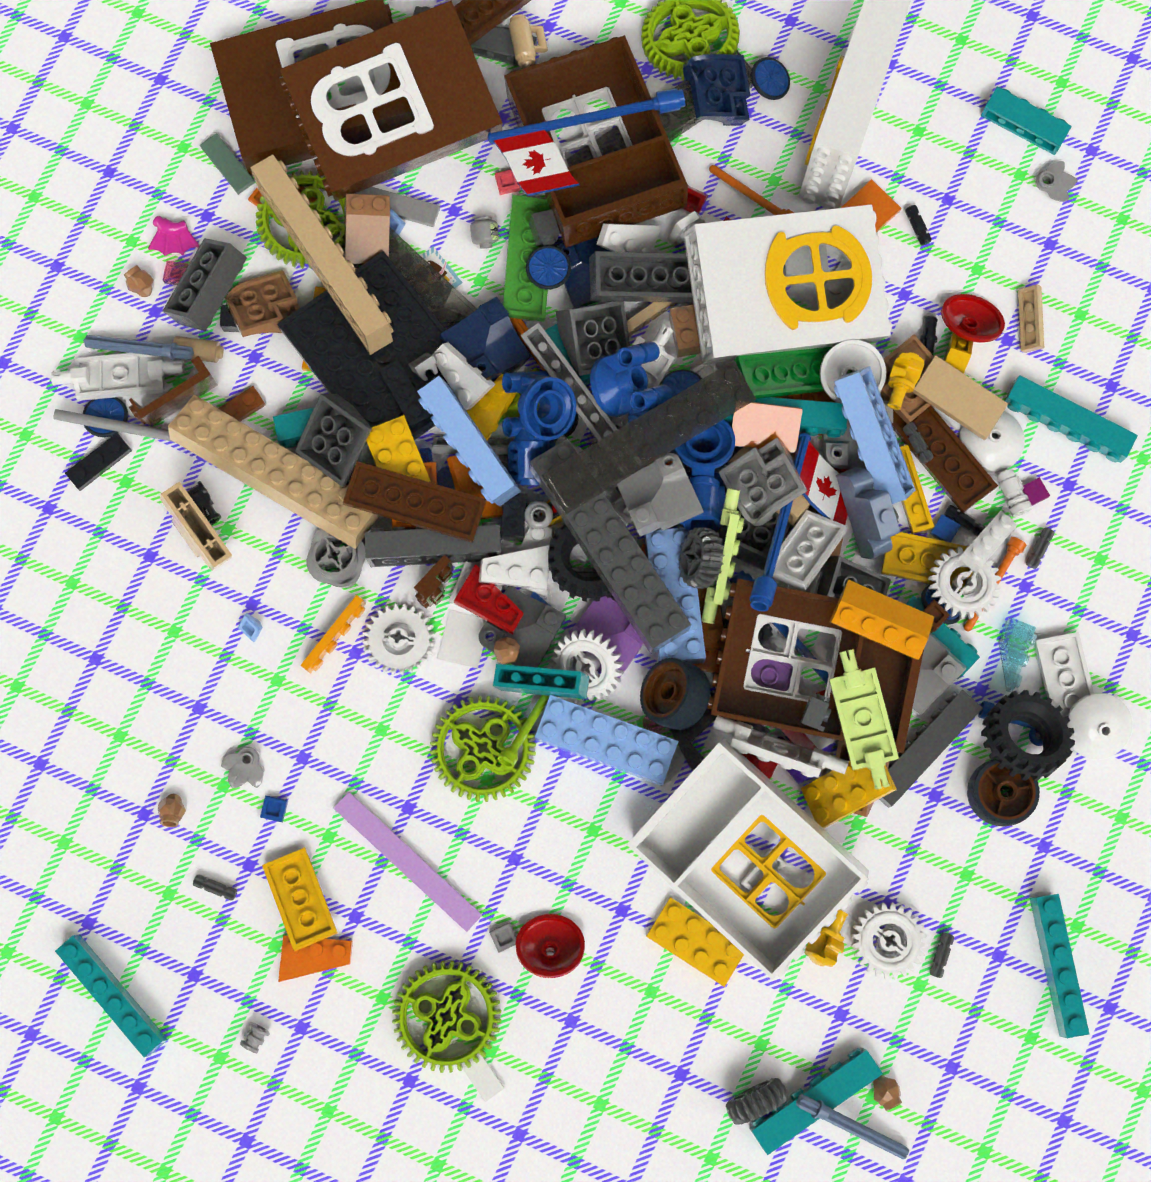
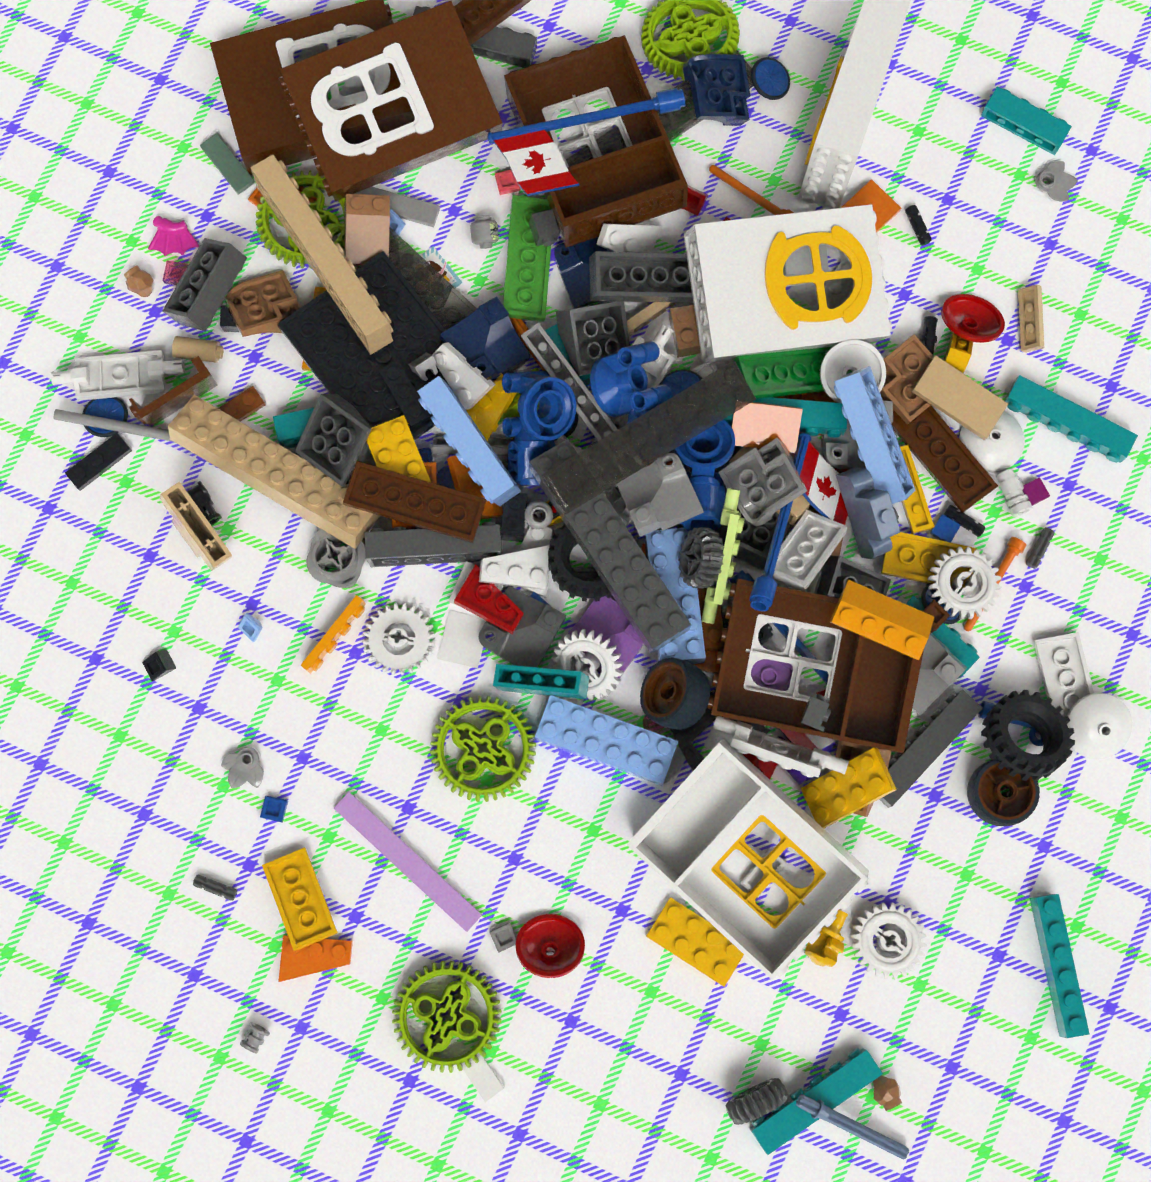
teal brick [55,935,168,1058] -> none
sand blue axle [83,335,194,360] -> none
medium nougat rock [158,793,186,827] -> none
reddish brown plate [413,555,454,609] -> none
medium nougat rock [494,637,520,665] -> none
lime piece [498,695,550,768] -> none
tan piece [509,14,548,68] -> none
blue wheel [526,245,571,290] -> none
white wing [667,211,706,246] -> none
yellowish green plate [829,649,899,789] -> none
yellow piece [887,352,924,410] -> none
dark grey axle [903,422,933,463] -> none
dark grey axle [930,933,954,978] -> none
white plate [959,511,1017,573] -> none
clear light blue slope [998,618,1037,692] -> none
none -> black slope [142,650,176,681]

